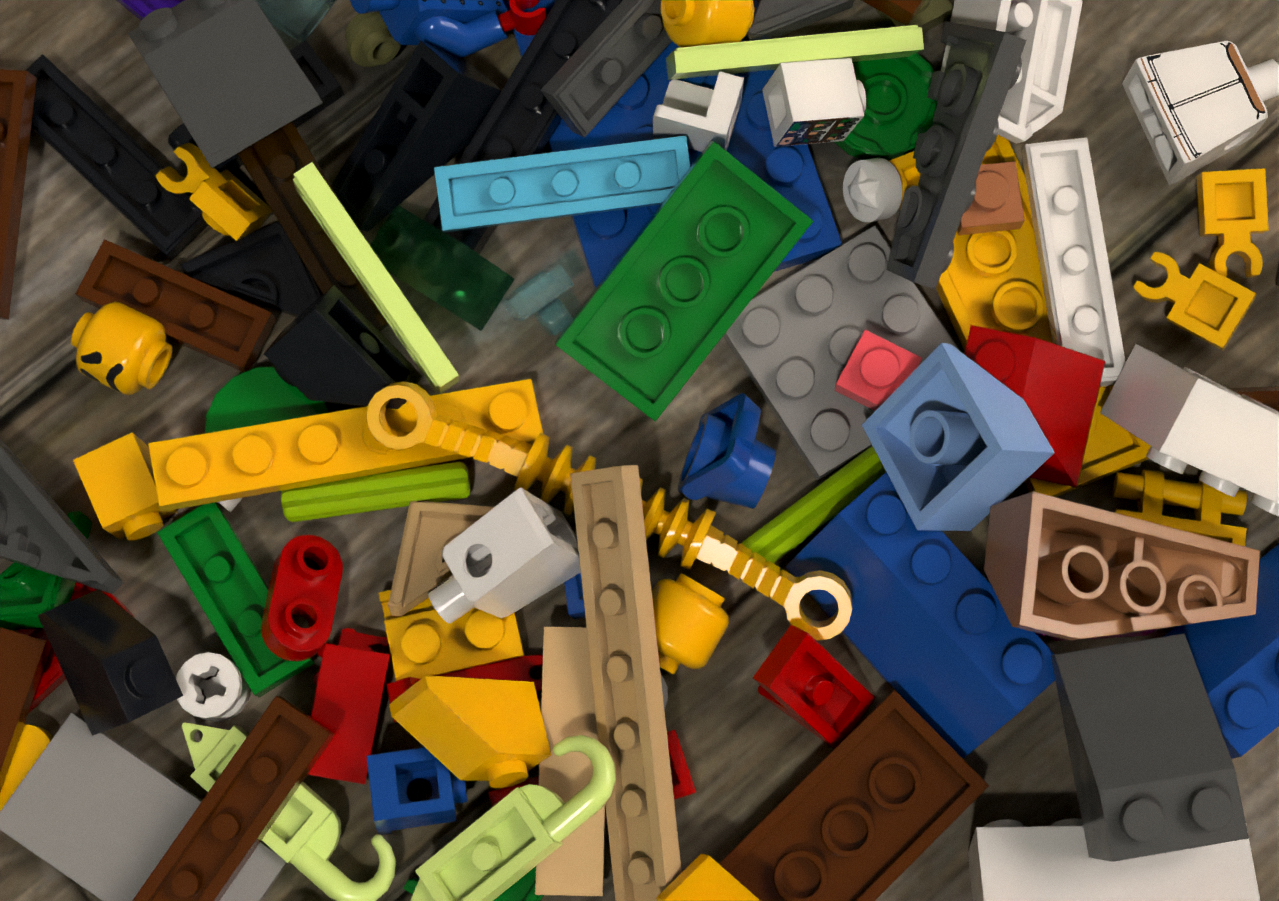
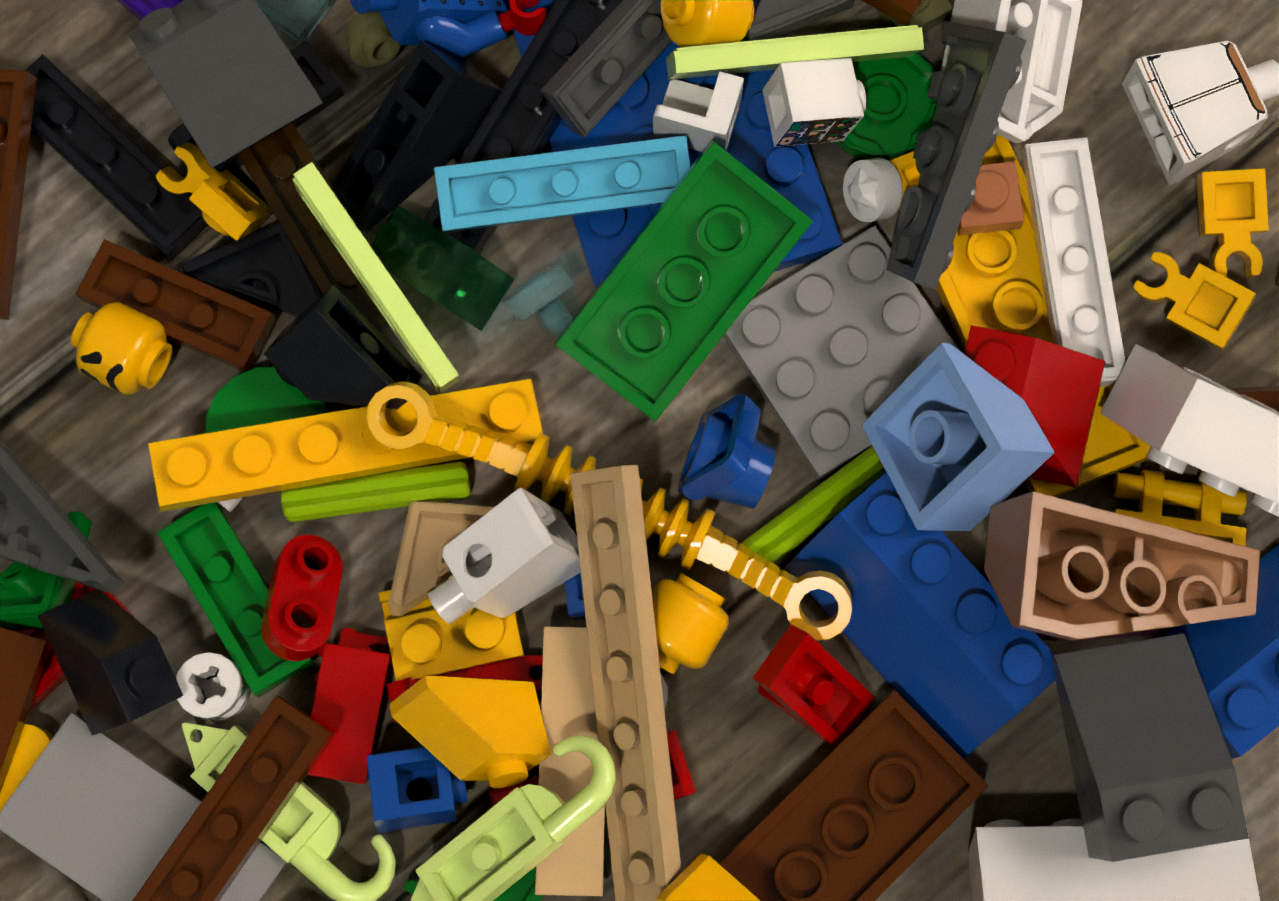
yellow brick [73,432,177,541] -> none
coral plate [835,330,923,411] -> none

